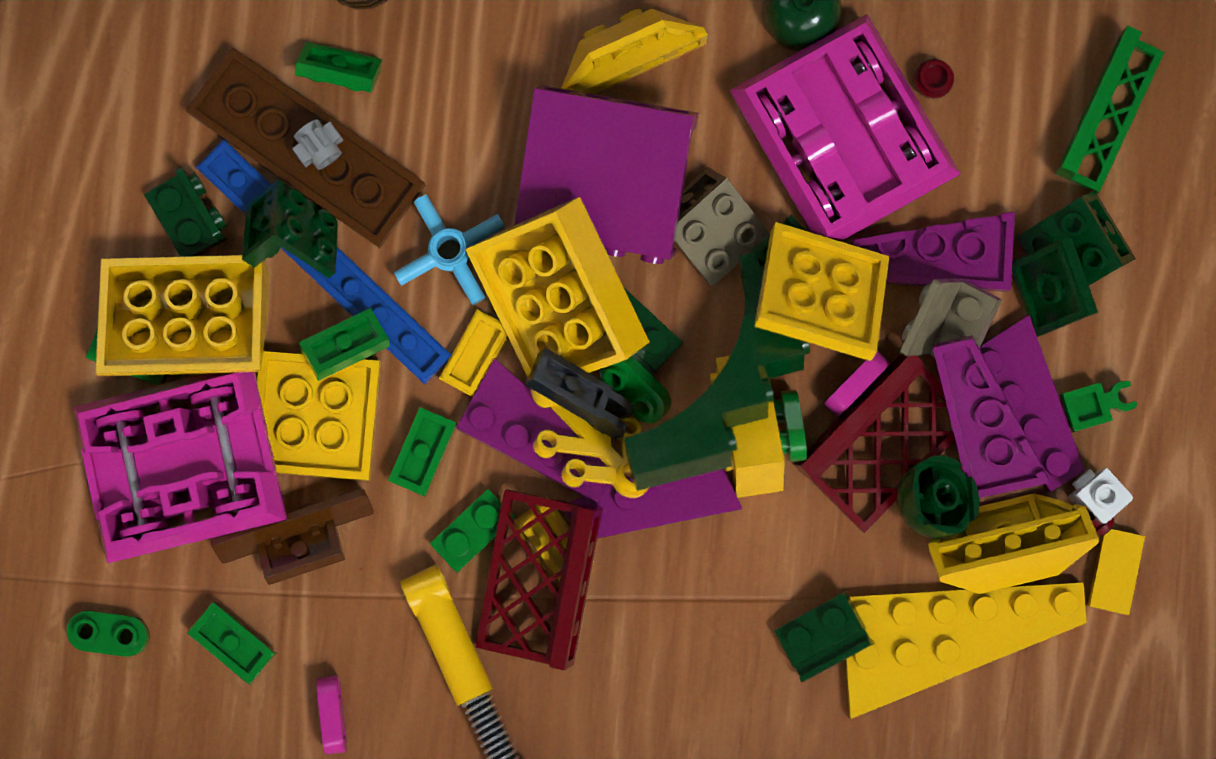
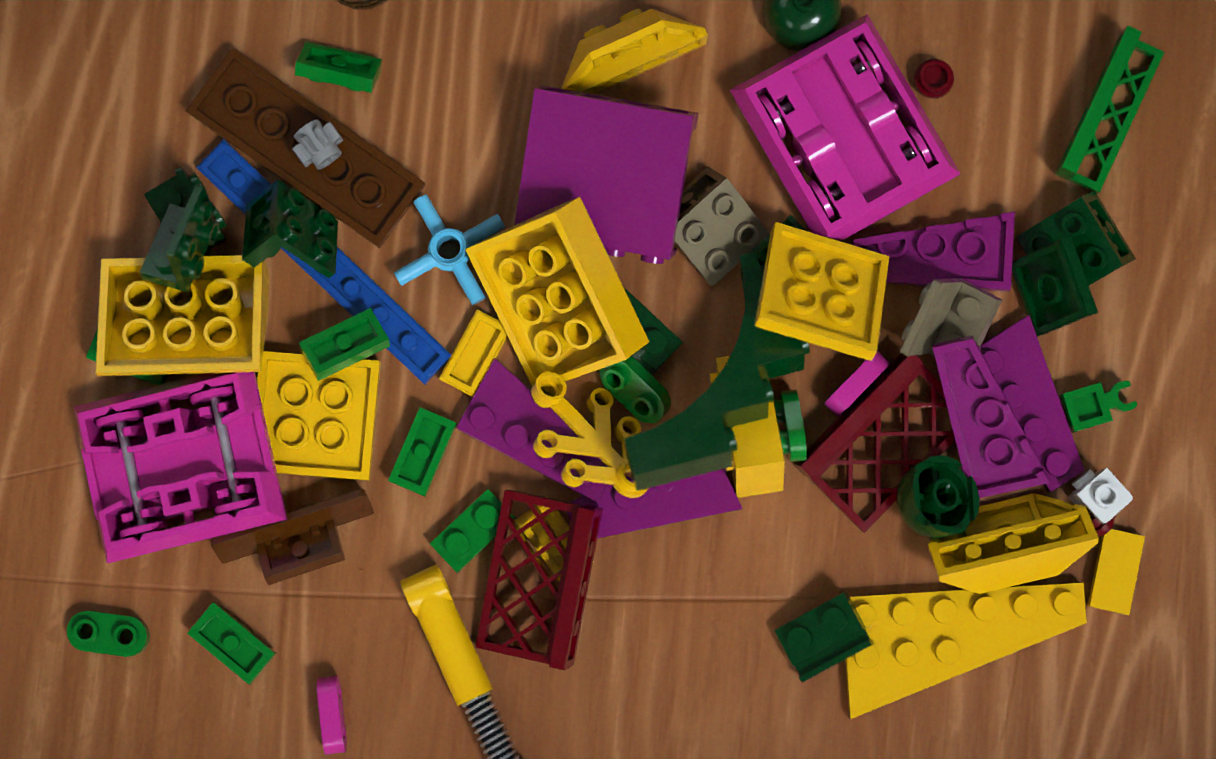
black hinge [525,347,634,439] -> none
none -> dark green bracket [140,184,219,292]

